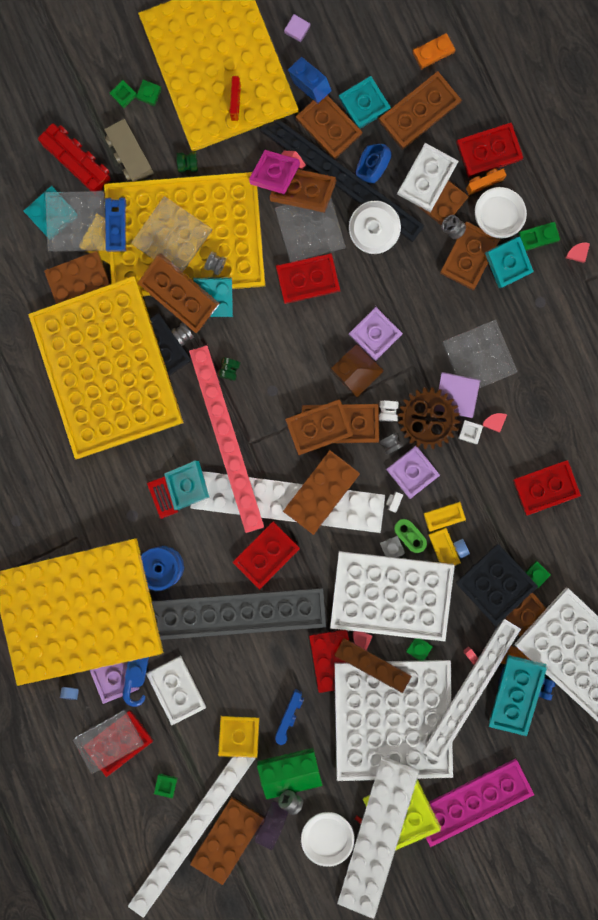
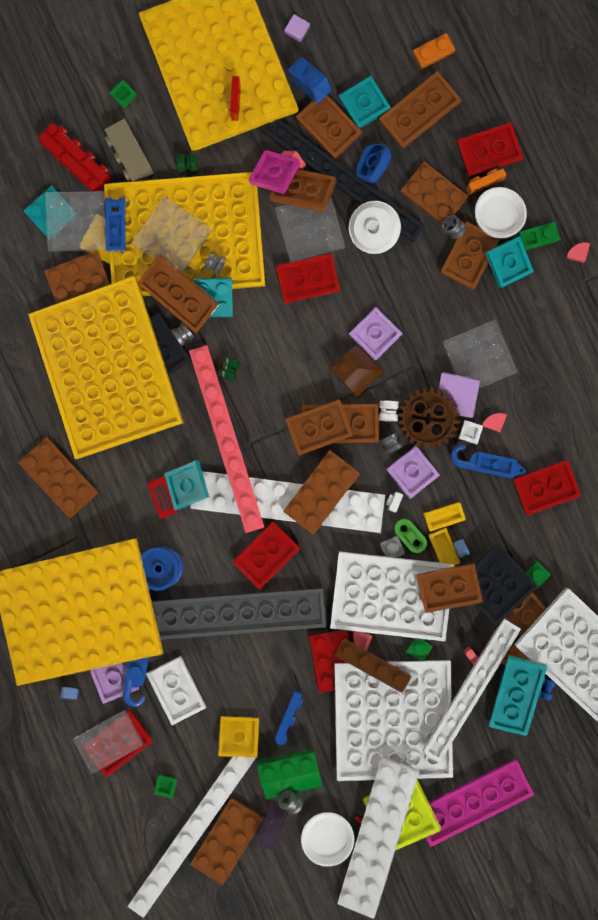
green plate [136,80,161,106] -> none
white tile [397,143,458,212] -> none
none -> dark orange plate [18,437,99,519]
none -> dark orange plate [416,563,483,613]
none -> blue plate [451,445,527,479]

